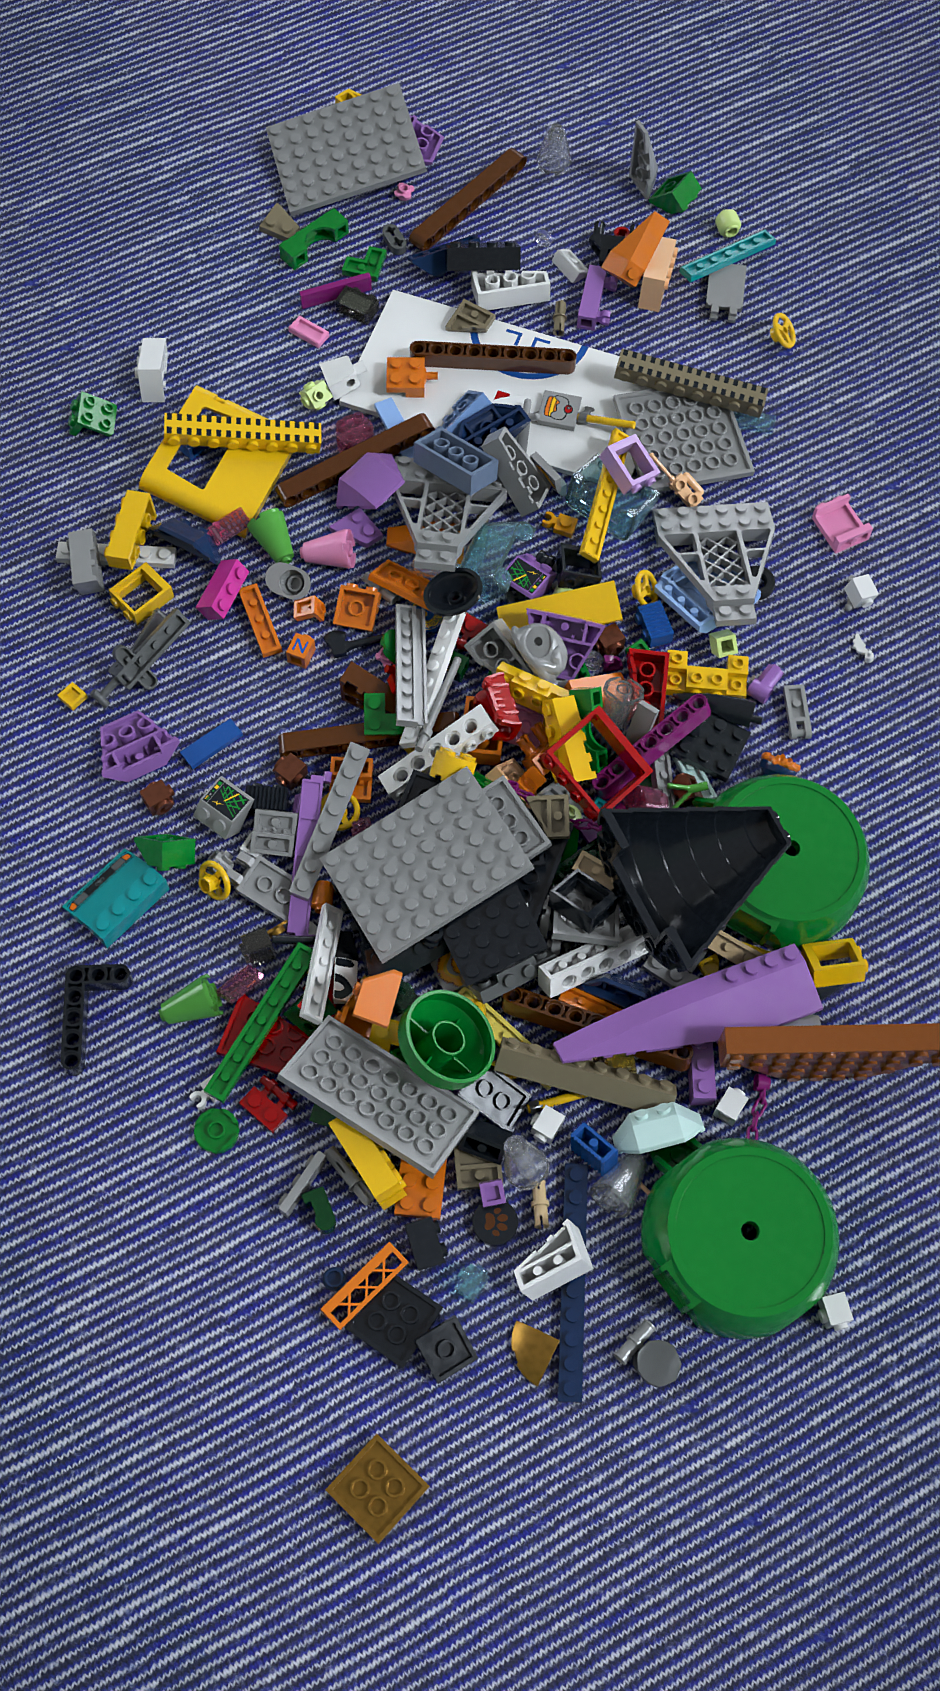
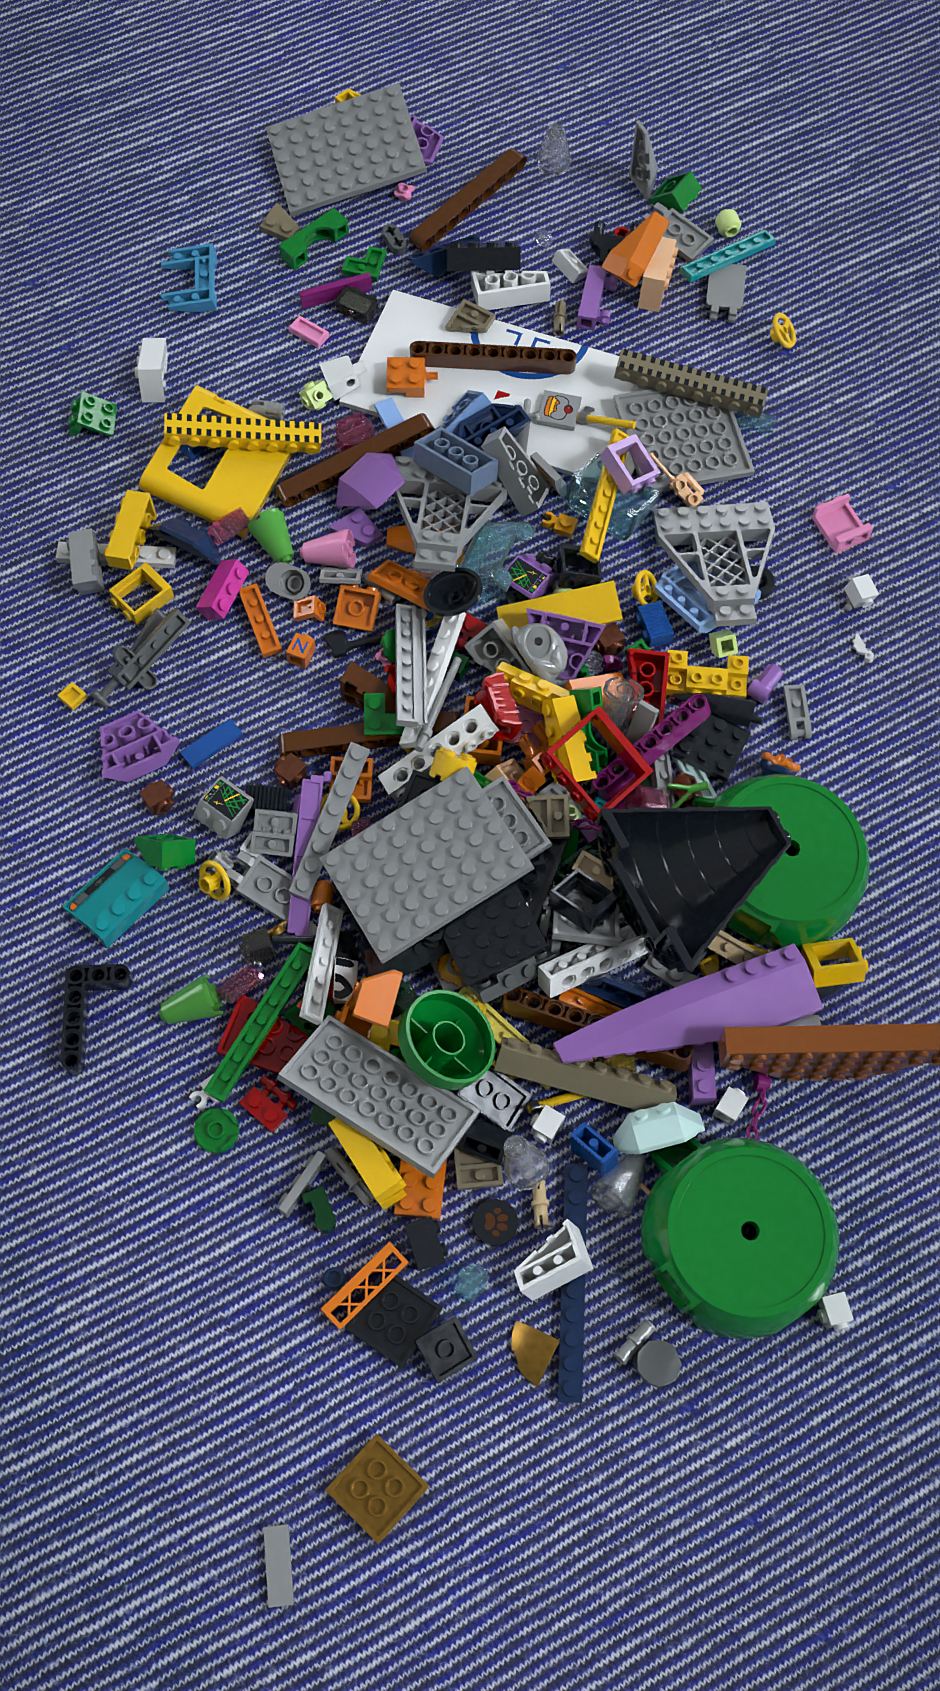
medium lavender plate [479,1178,506,1207] -> none
none -> dark azure wedge [161,243,217,312]
none -> light grey hinge [248,400,285,420]
none -> light grey tile [263,1524,294,1608]
none -> light grey slope [319,567,363,585]
none -> light grey tile [641,203,714,263]

